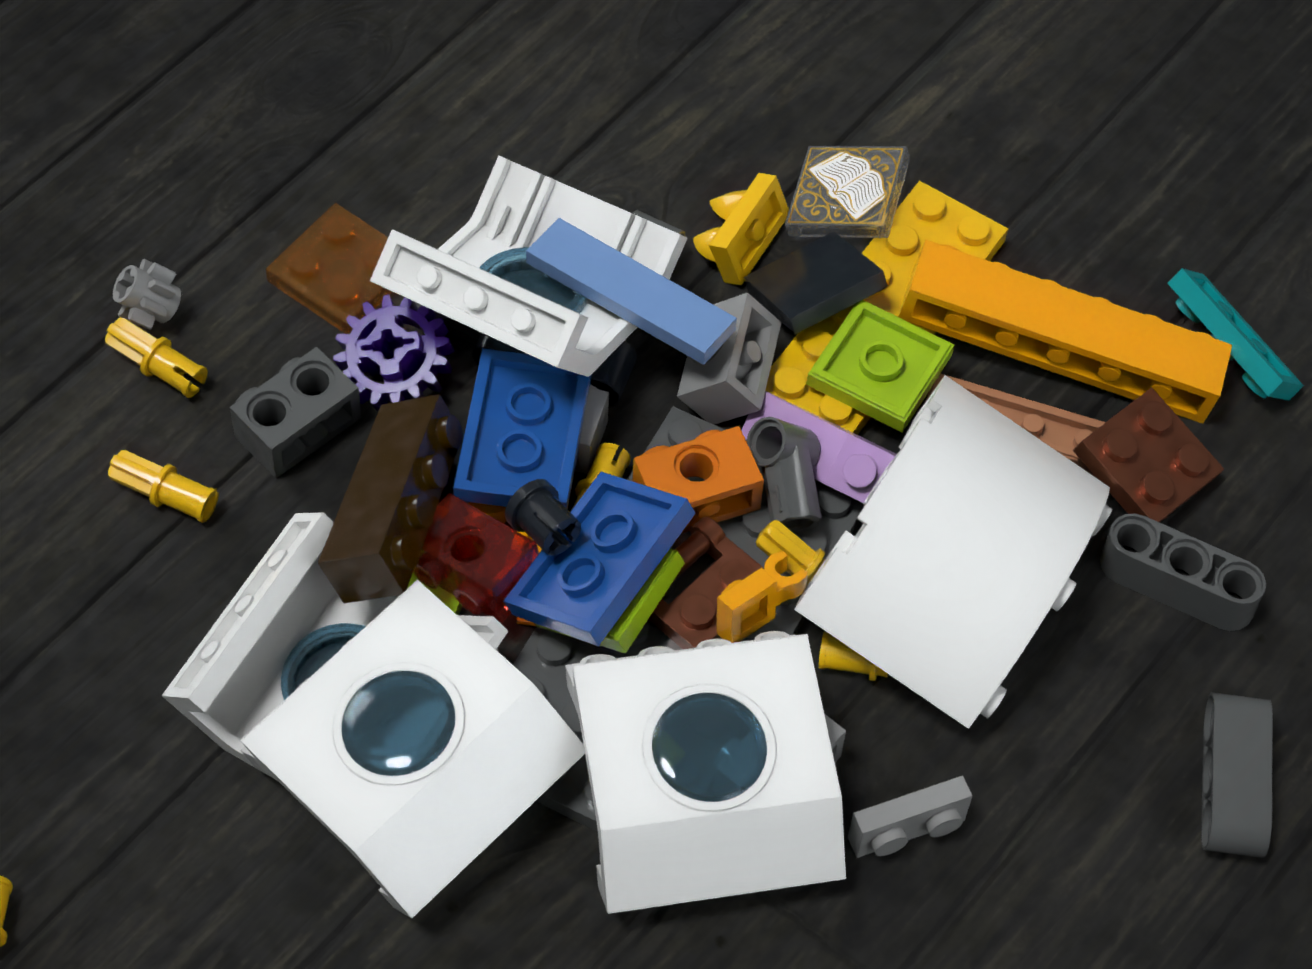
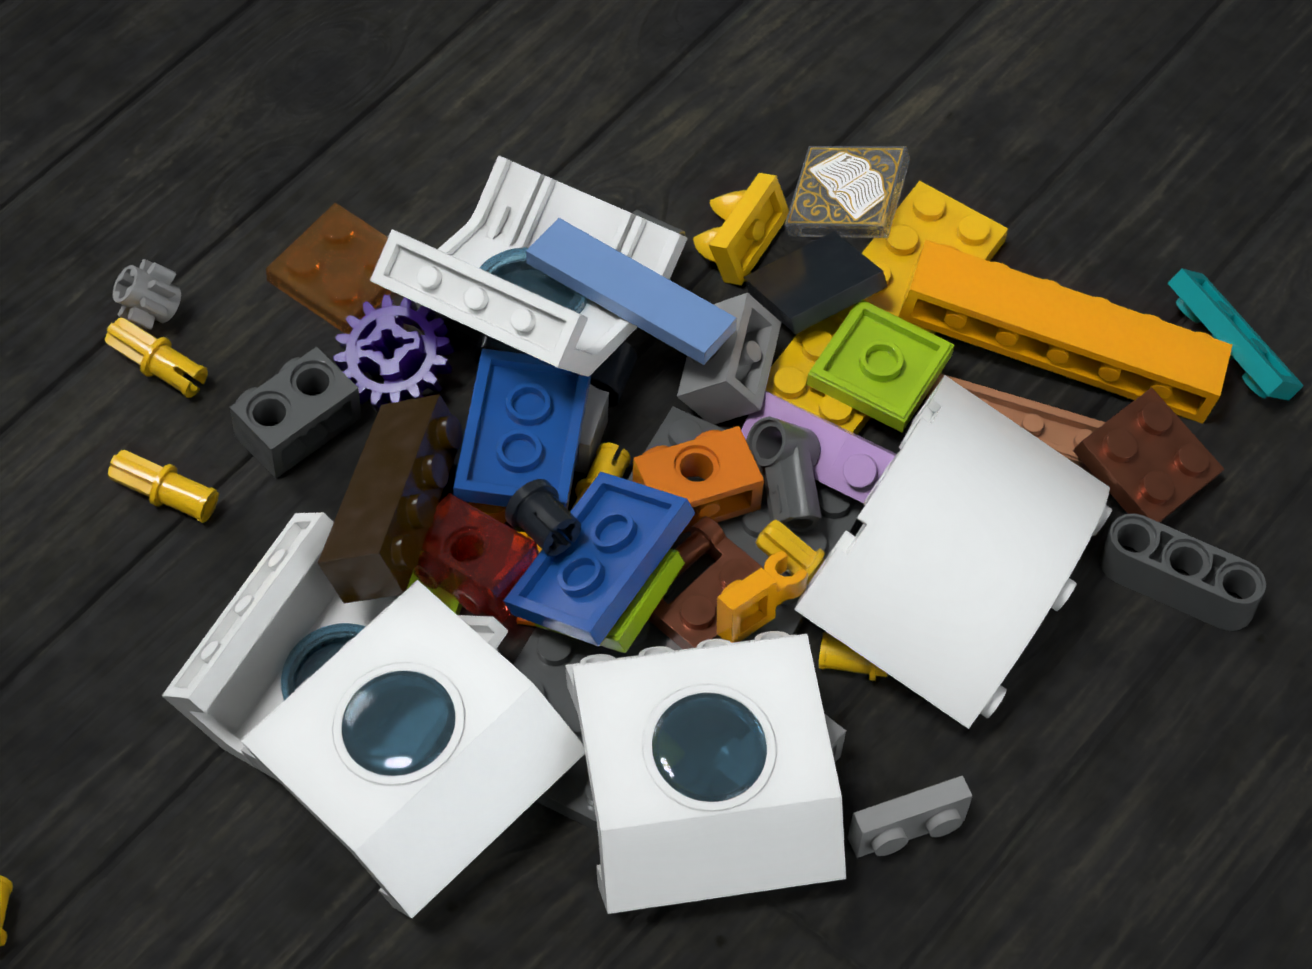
dark grey beam [1201,692,1273,858] -> none

